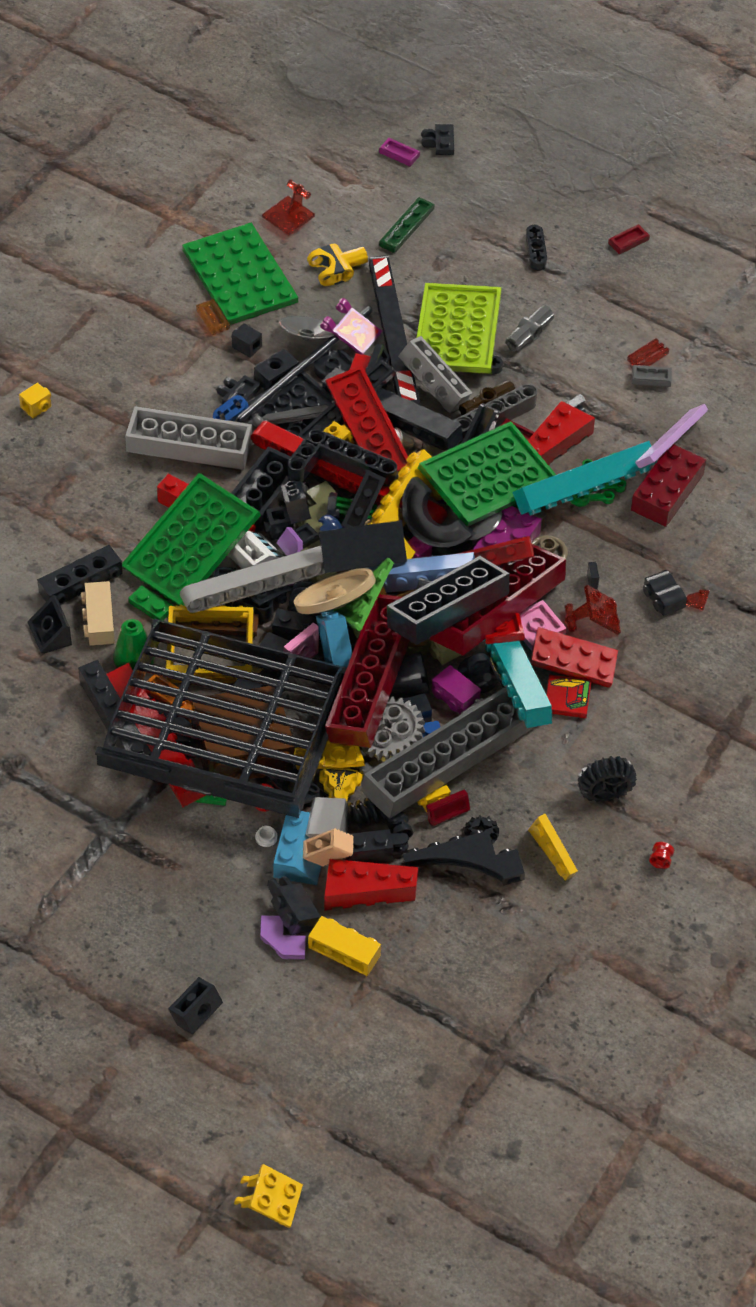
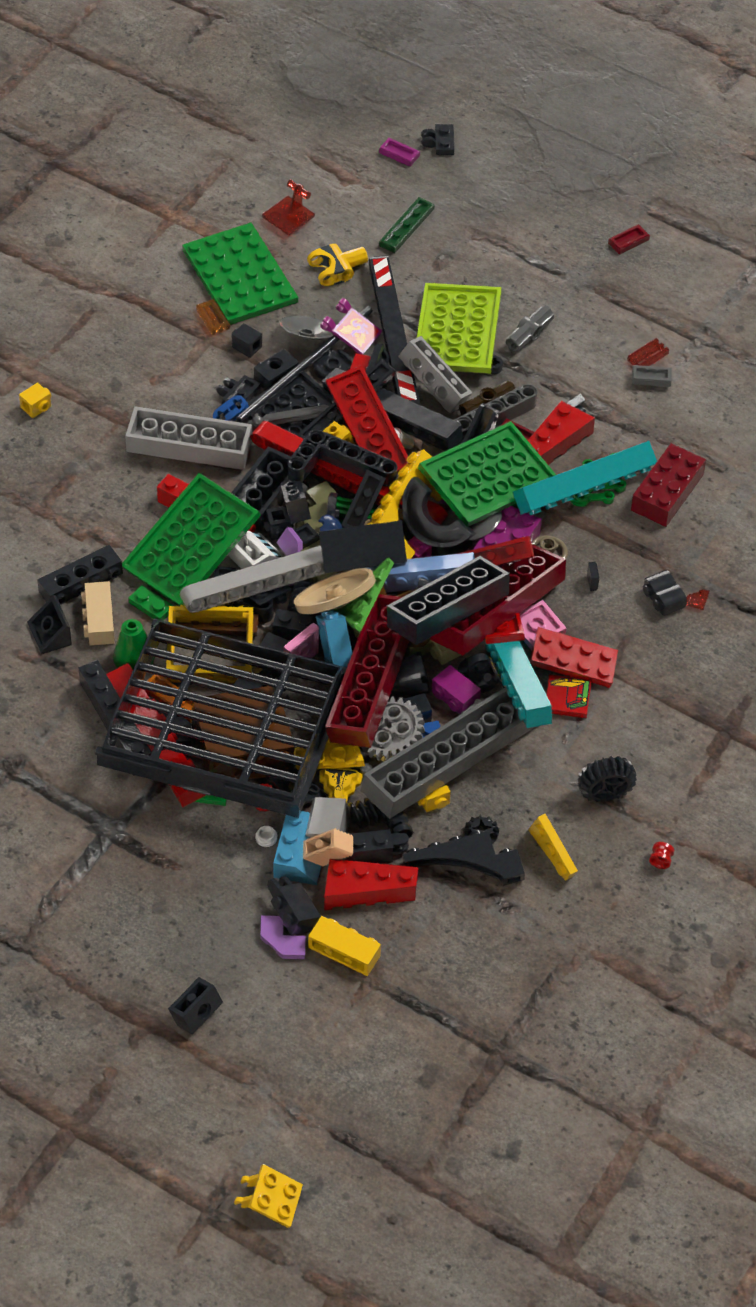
dark red tile [426,789,471,826] -> none
black beam [526,225,547,270] -> none
clear red plate [564,585,621,635] -> none
lavender tile [635,404,708,468] -> none

